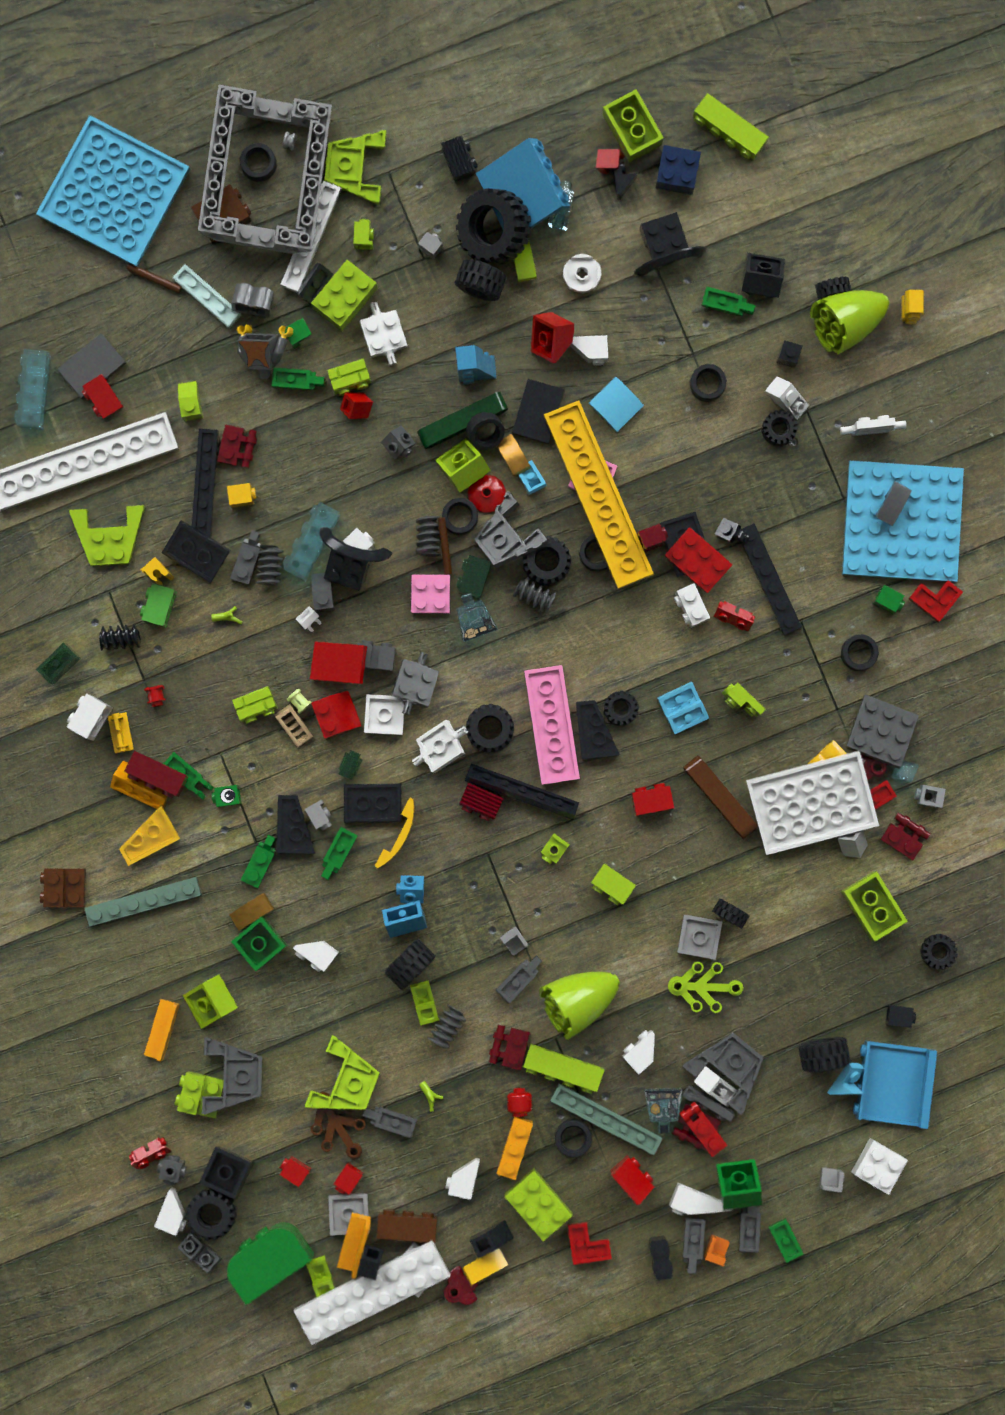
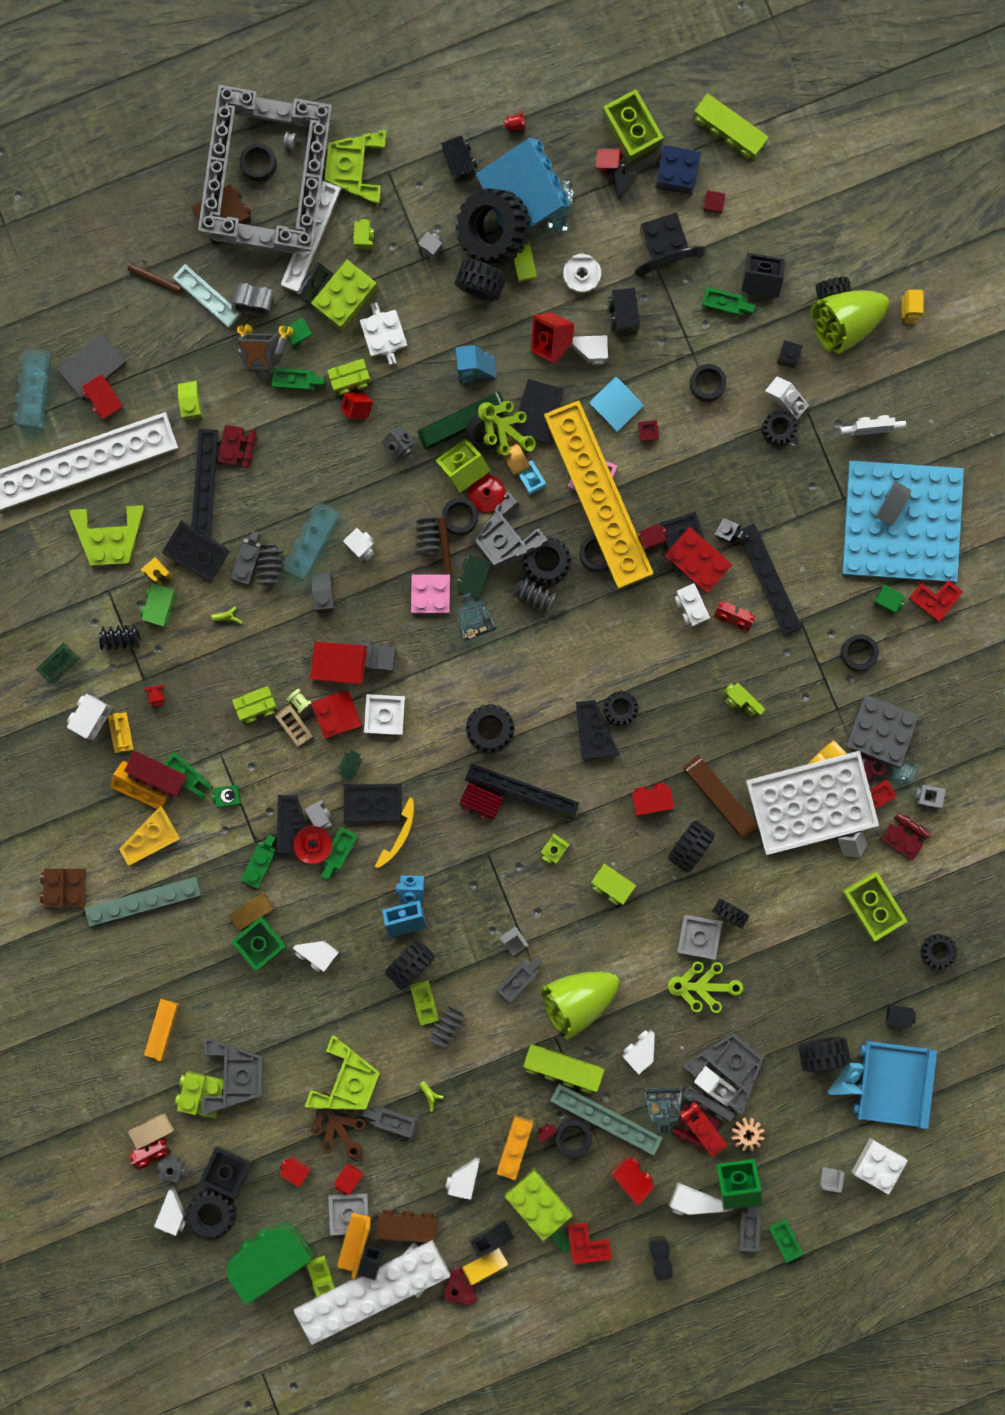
medium azure plate [36,115,190,267] -> none
dark grey slope [178,1232,222,1274] -> none
lime slope [183,974,238,1029] -> none
yellow brick [227,483,257,508] -> none
white tile [296,606,321,632] -> none
black piece [319,527,393,591] -> none
dark grey plate [391,652,439,715] -> none
white plate [412,720,468,773] -> none
dark red plate [489,1024,530,1070] -> none
red head [507,1088,532,1117] -> none
bright pink plate [524,665,580,785] -> none
medium azure slope [657,682,709,734] -> none
dark grey hinge [683,1217,705,1274] -> none
orange panel [704,1234,729,1266] -> none
none -> tan slope [128,1113,174,1149]
none -> red dish [293,826,332,864]
none -> lime plant [478,401,536,455]
none -> red brick [504,110,525,134]
none -> dark red plate [537,1123,557,1143]
none -> green sticker [549,1227,571,1253]
none -> black brick [608,288,640,337]
none -> dark red plate [638,420,659,442]
none -> black tyre [668,820,715,873]
none -> dark red tile [703,190,725,213]
none -> light nougat gear [732,1118,764,1151]

